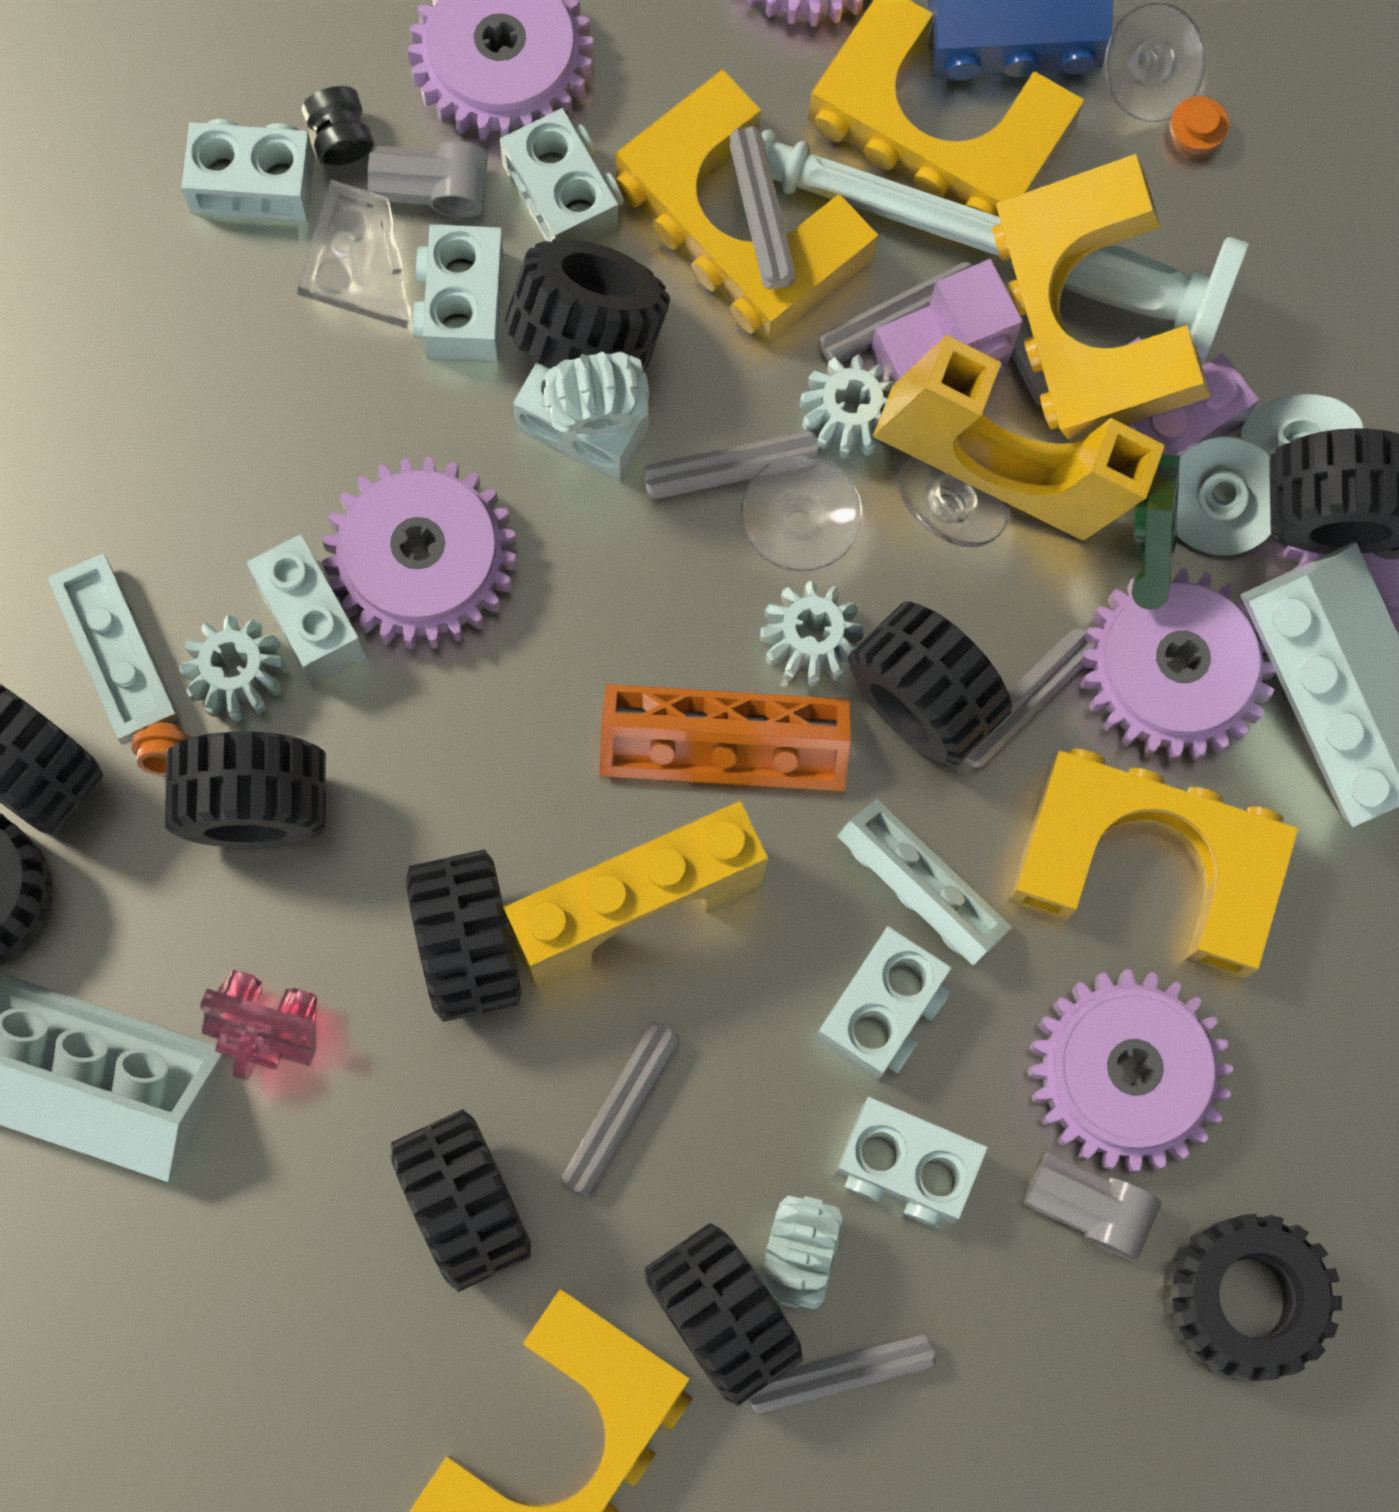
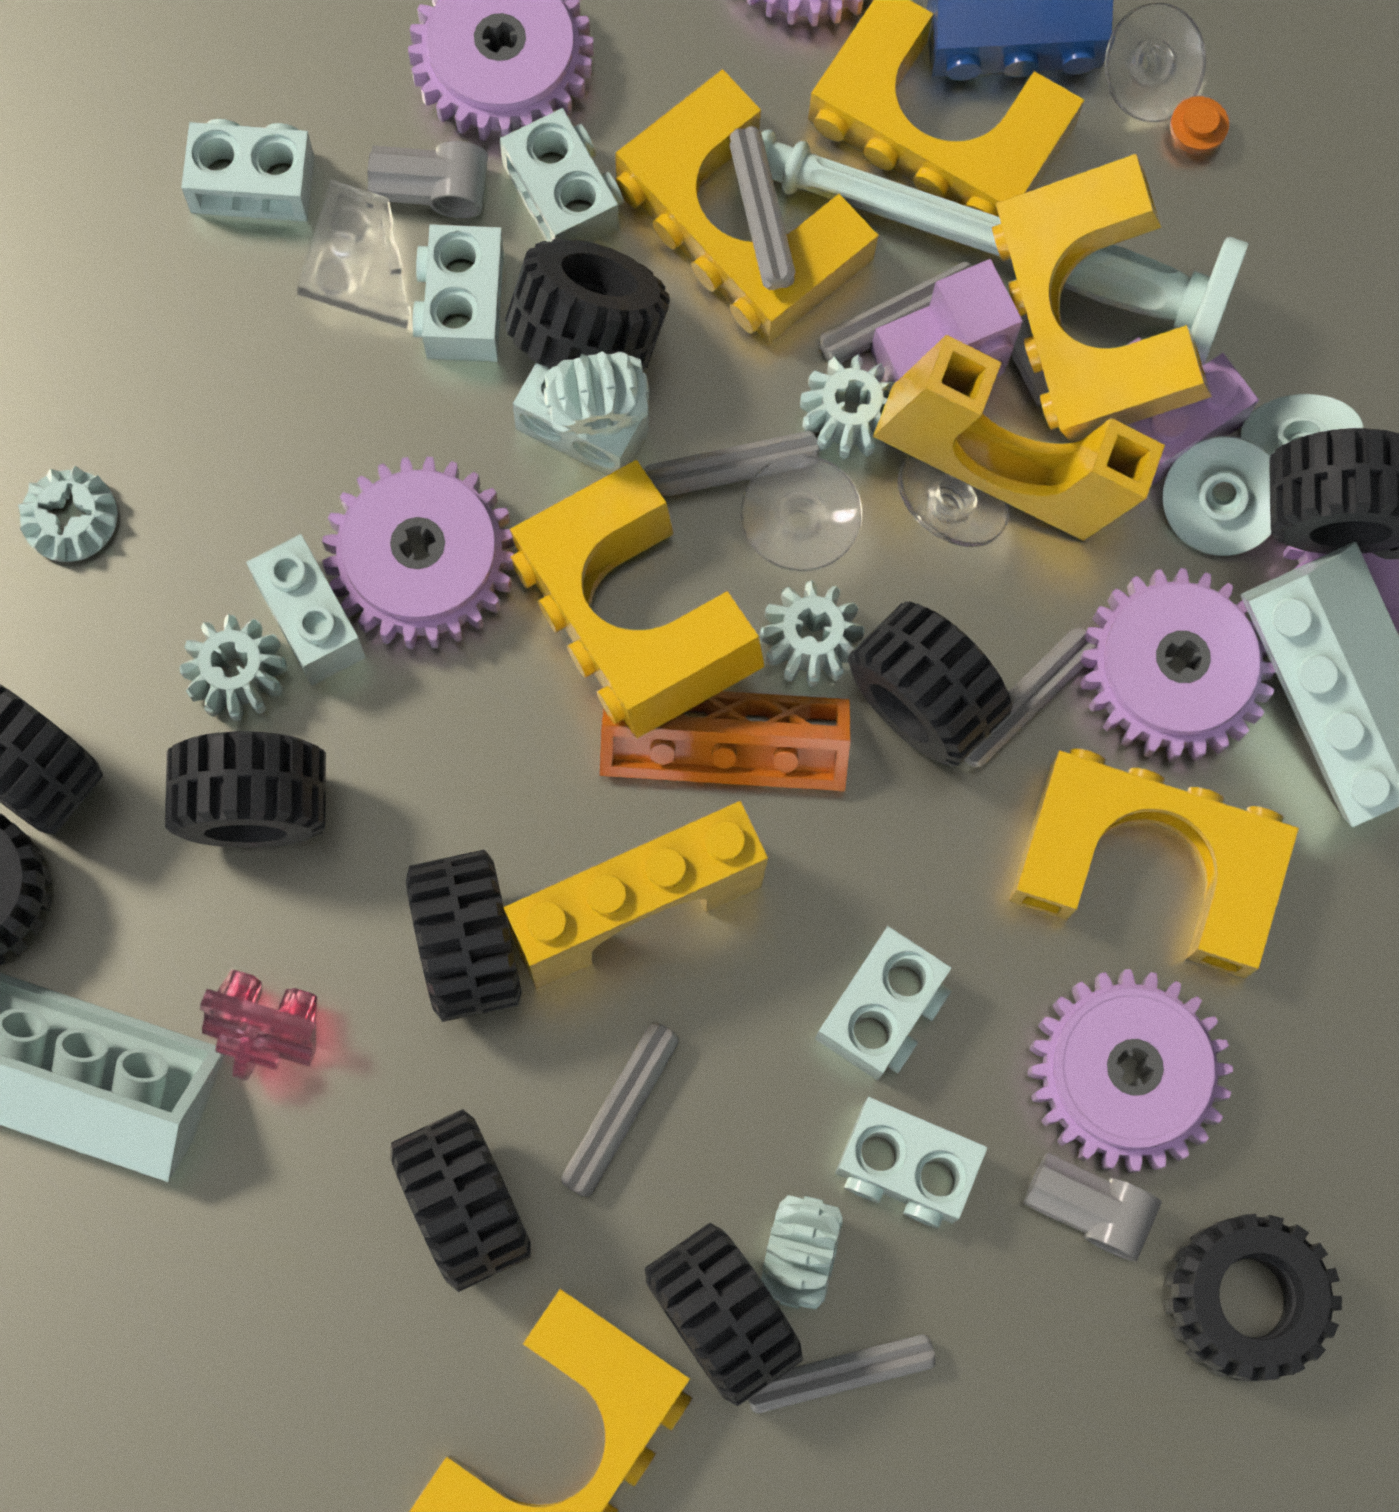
light aqua plate [47,553,179,745] -> none
orange plate [131,722,191,775] -> none
pearl dark grey wheel [302,86,374,168] -> none
light aqua plate [837,799,1012,966] -> none
dark green plate [1131,455,1180,610] -> none
none -> light aqua gear [18,466,117,562]
none -> yellow arch [510,459,765,739]

